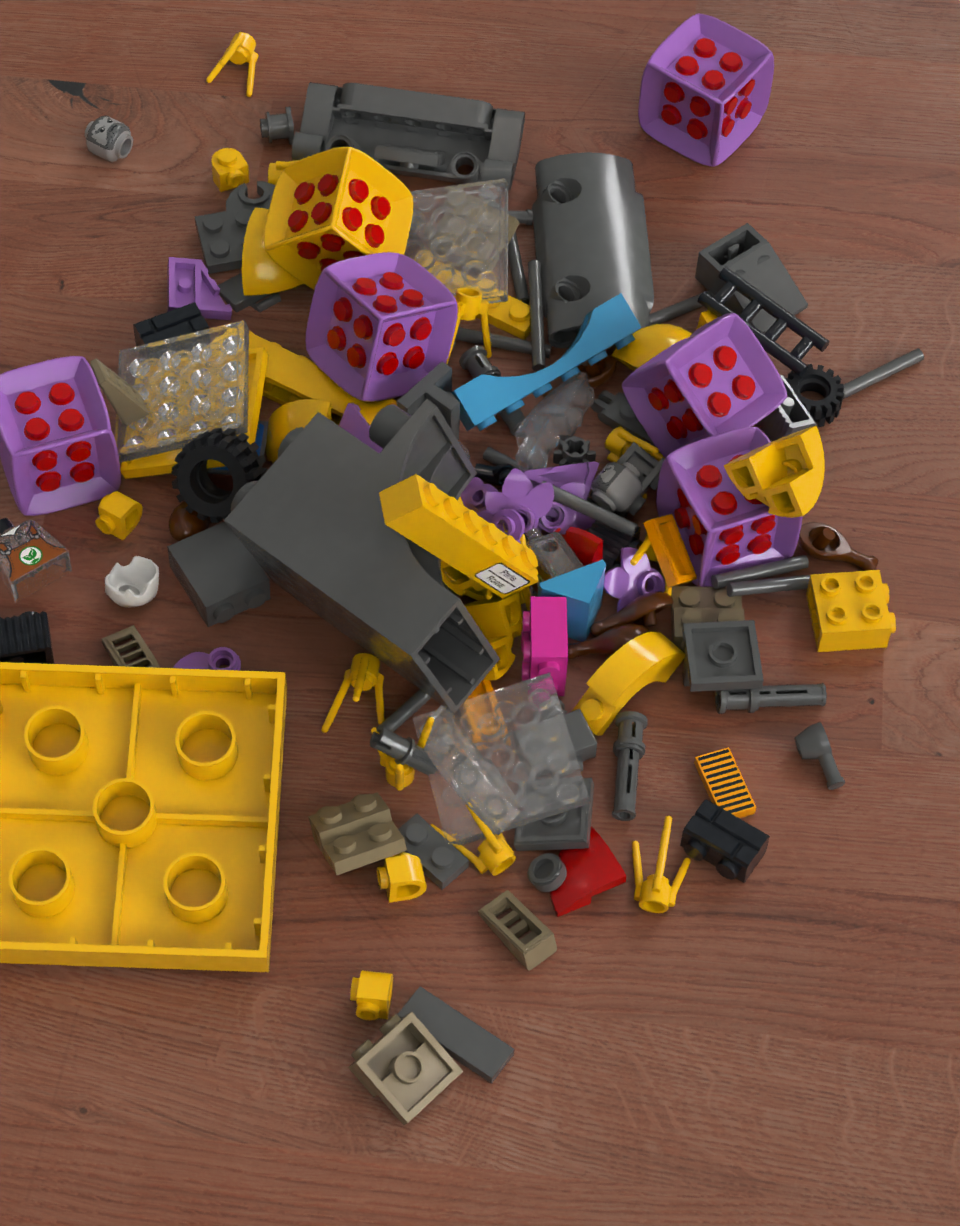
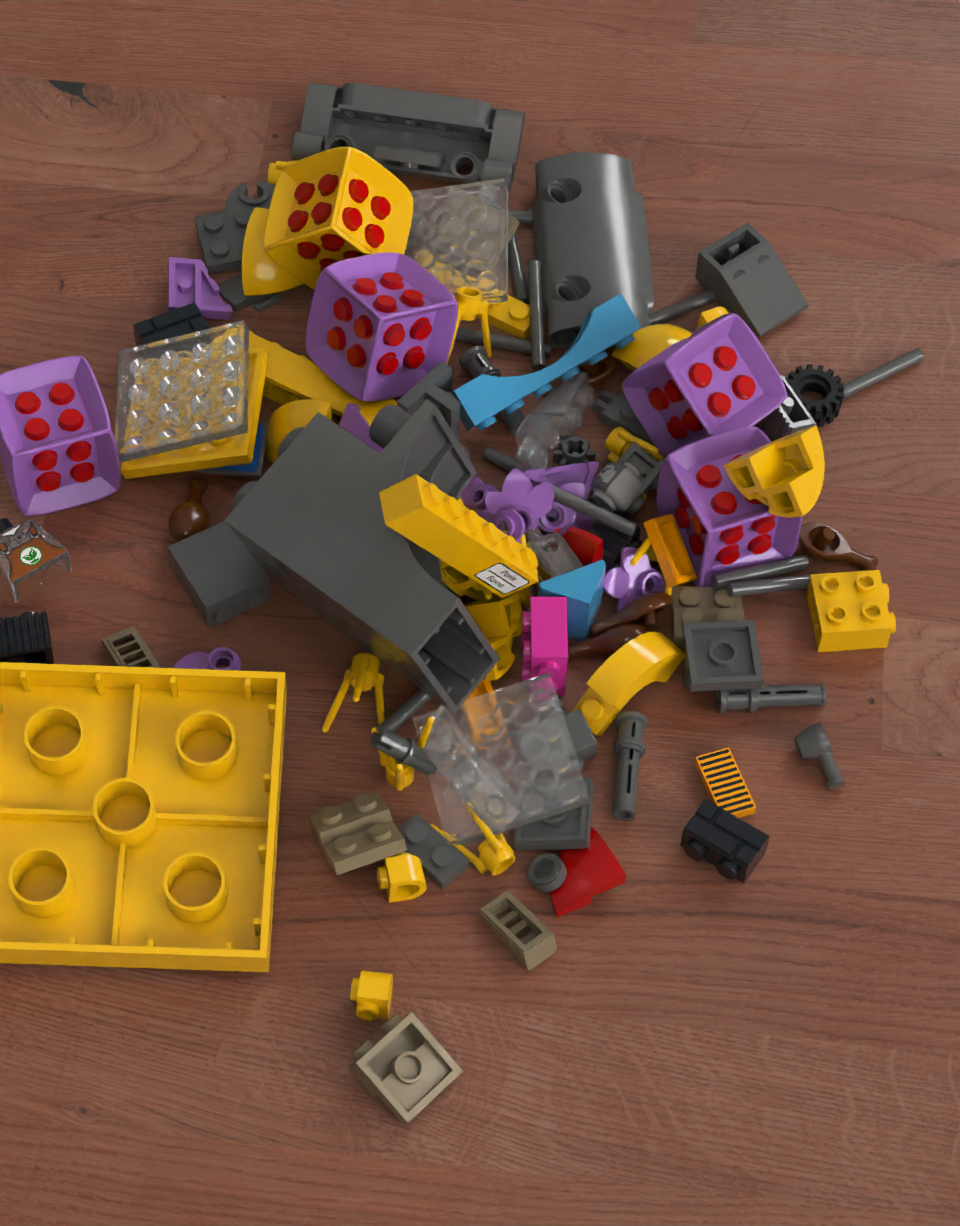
light grey head [85,115,133,162] -> none
dark tan slope [90,358,148,426] -> none
yellow plate [95,491,143,540] -> none
white hair [105,556,159,608] -> none
black tyre [171,428,268,523] -> none
yellow plant [206,32,259,97] -> none
yellow plate [211,148,249,192] -> none
dark grey brick [260,106,294,145] -> none
dark grey tile [397,986,515,1084] -> none
black arm [474,463,517,487] -> none
yellow plant [632,815,691,913] -> none
medium lavender piece [638,13,774,167] -> none
black bar [697,267,830,377] -> none

